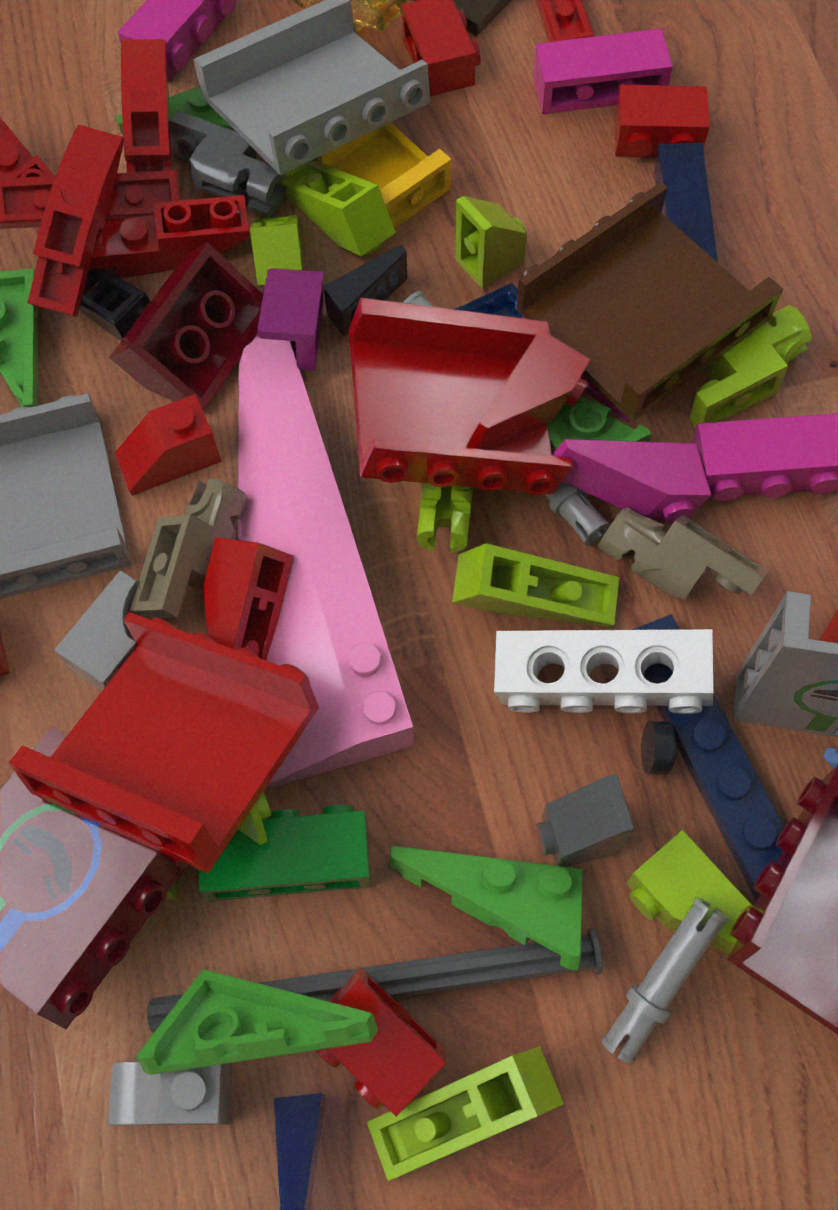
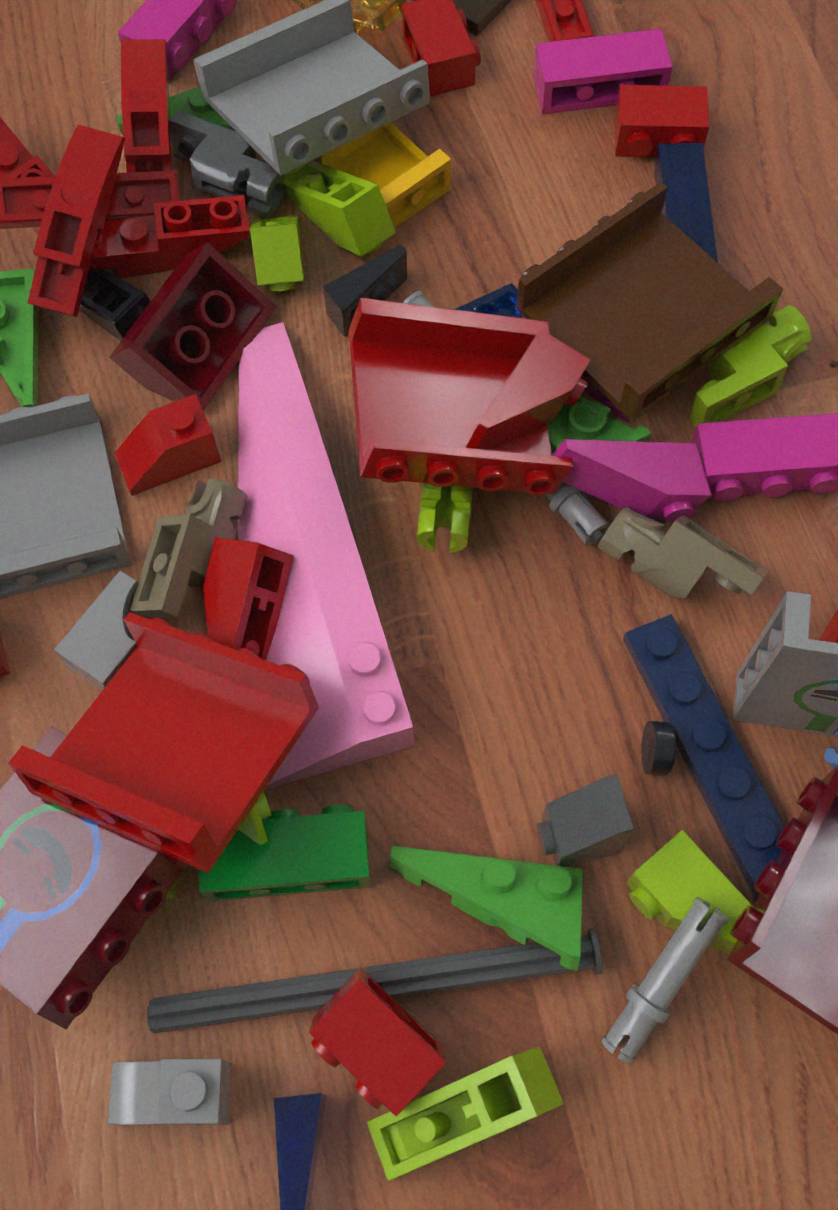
bright green wing [136,969,378,1075] -> none
magenta panel [258,268,324,371] -> none
lime slope [452,543,619,627] -> none
lime slope [455,196,527,289] -> none
white brick [494,629,713,714] -> none

